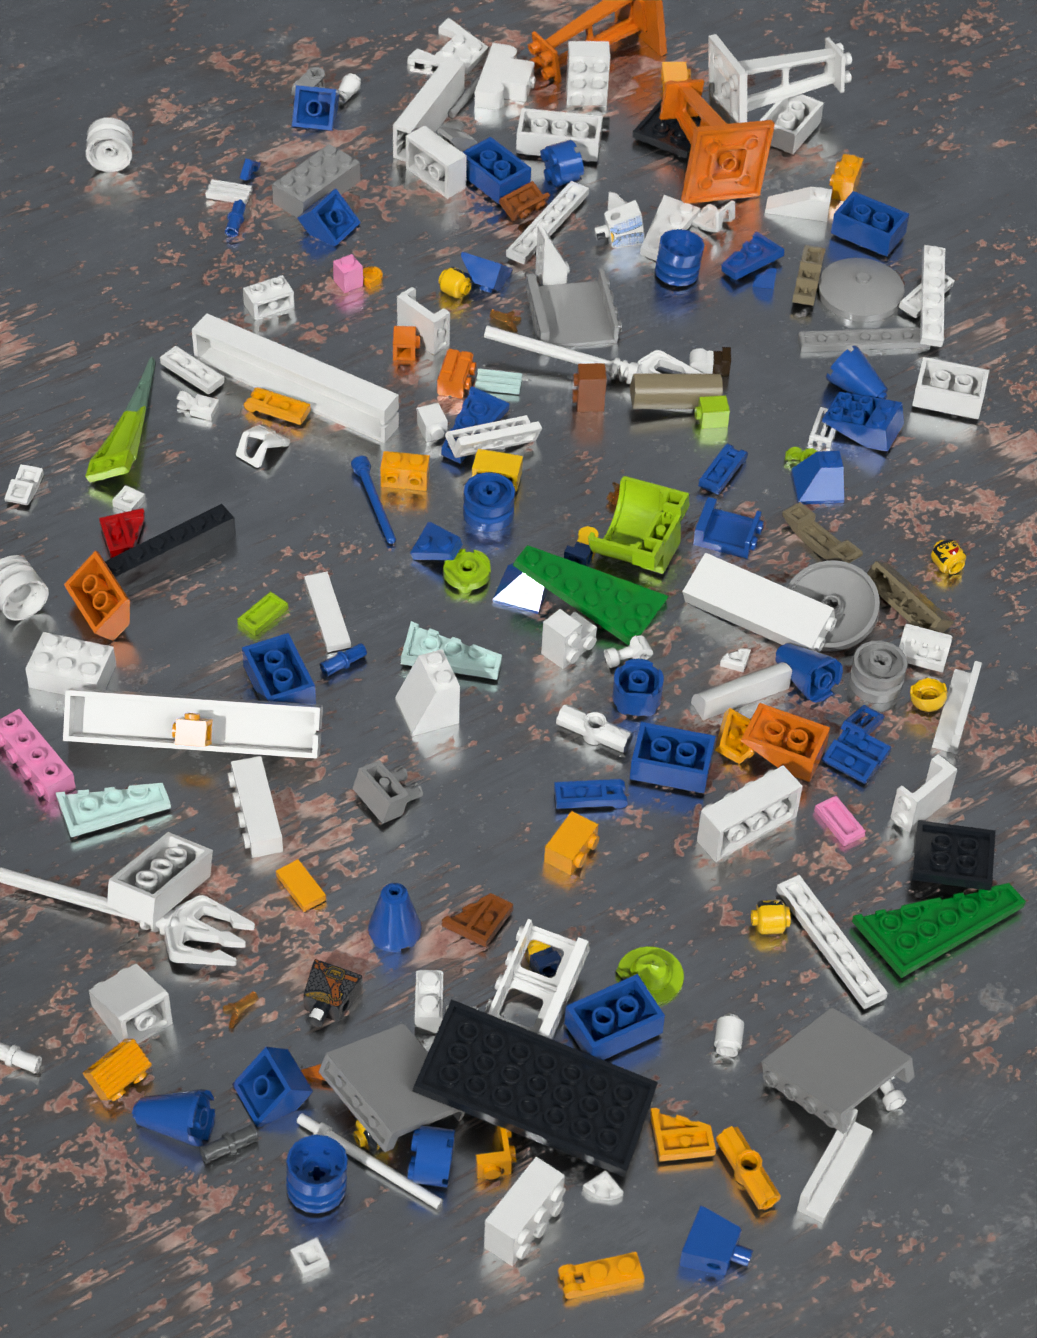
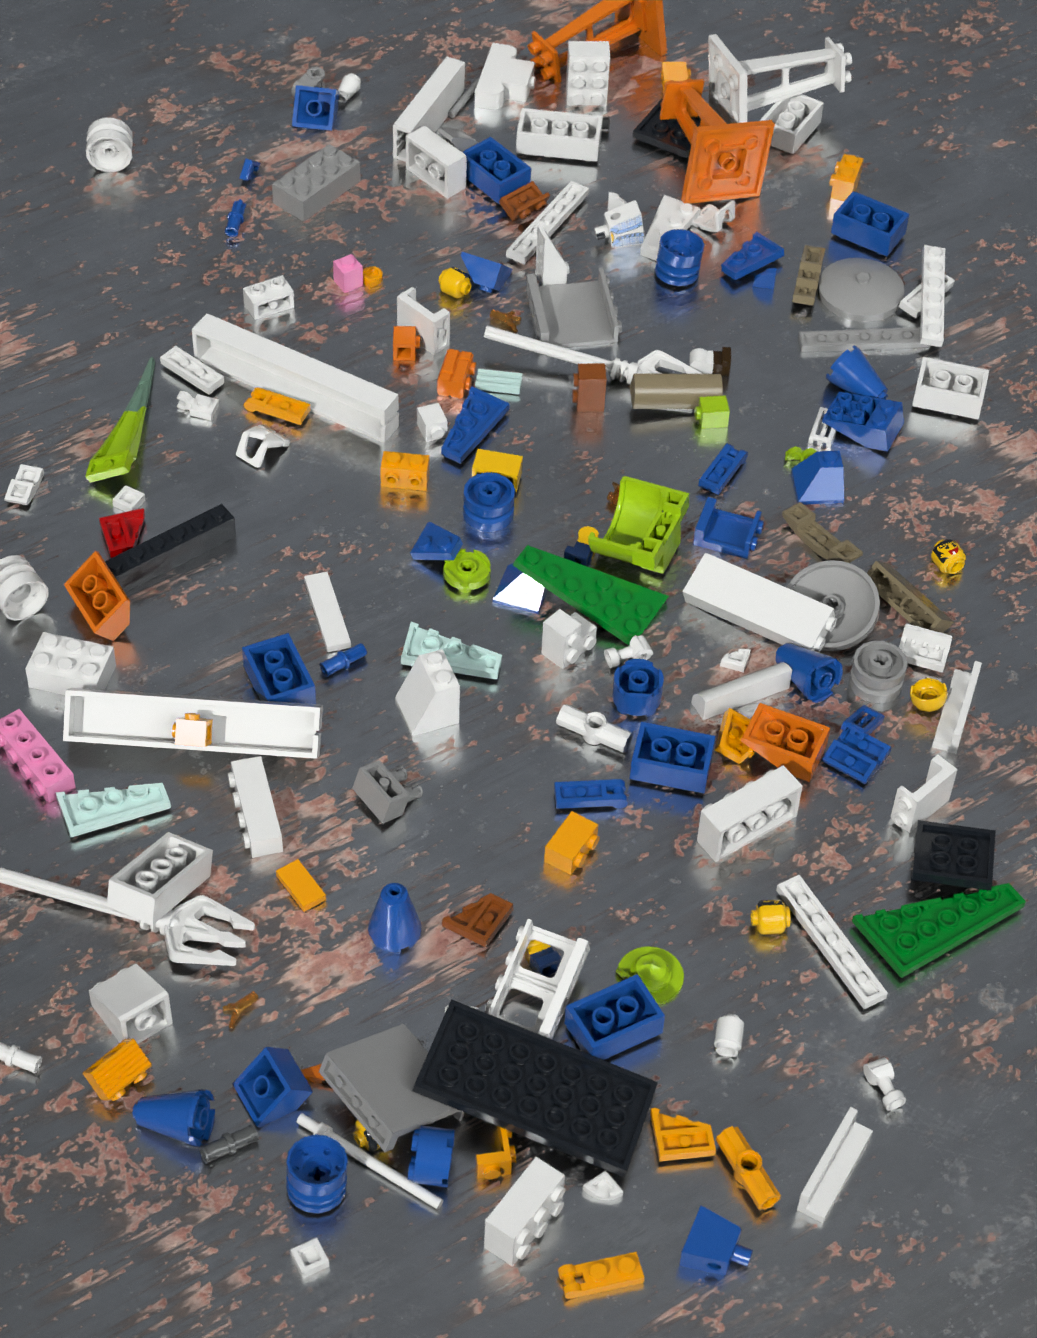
white tile [206,179,252,205] -> none
lime tile [237,591,289,636] -> none
blue slope [297,188,361,246] -> none
torso [303,959,363,1027] -> none
blue piece [351,456,396,544] -> none
white wing [408,18,489,74] -> none
white brick [415,970,443,1035] -> none
white fence [445,415,542,458] -> none
blue brick [540,139,584,187] -> none
light grey panel [761,1007,915,1134] -> none
white slope [765,186,832,222] -> none
bright pink tile [814,795,866,847] -> none

